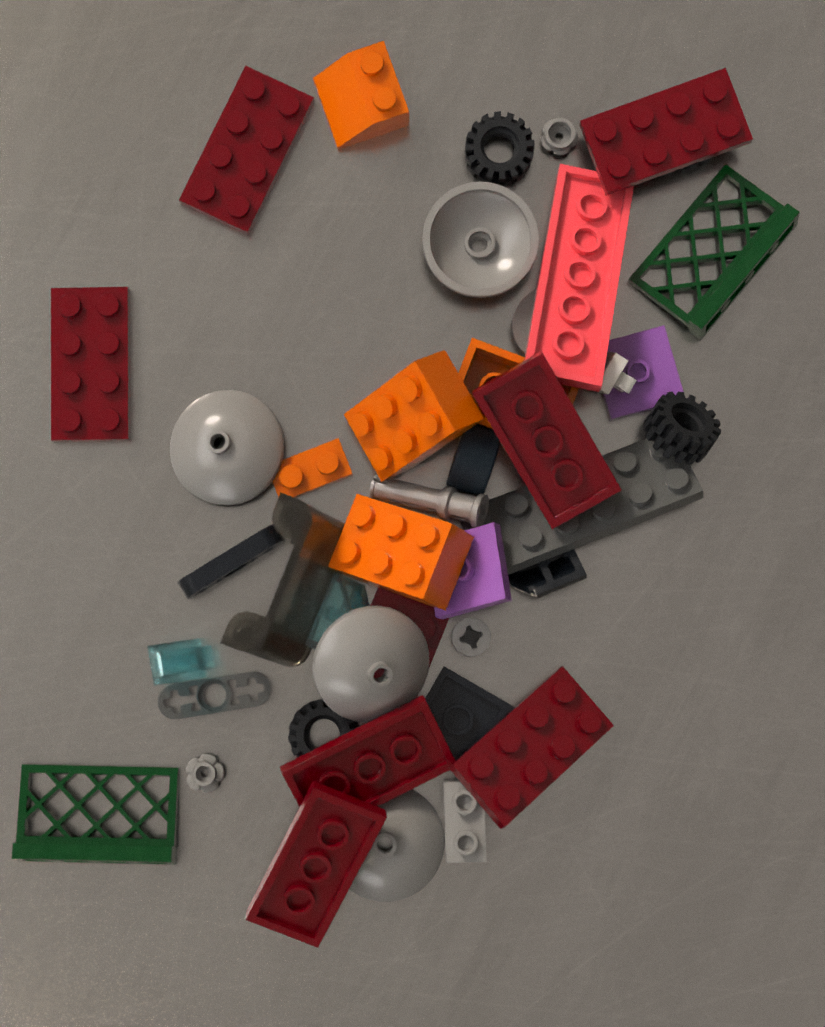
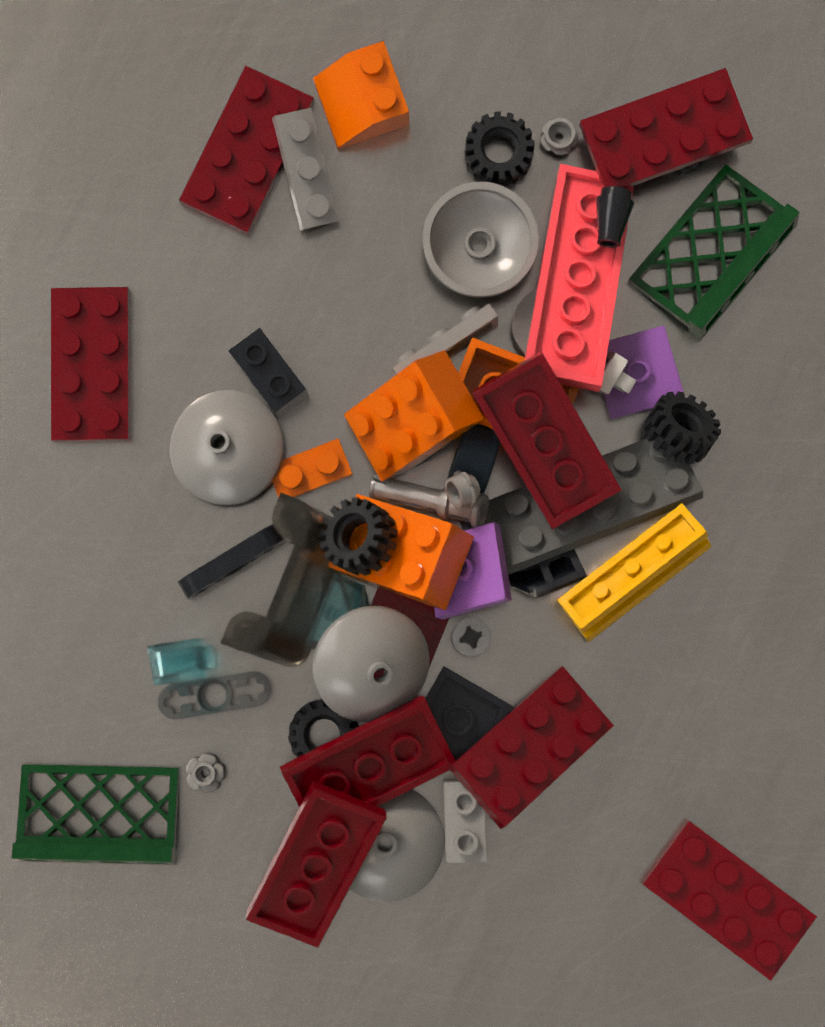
none -> black brick [228,327,309,419]
none -> light grey plate [272,108,340,231]
none -> black tyre [319,497,398,576]
none -> light grey plate [392,304,498,376]
none -> light grey plate [445,470,480,508]
none -> yellow brick [557,503,711,643]
none -> black cone [596,186,634,248]
none -> dark red plate [641,820,817,981]

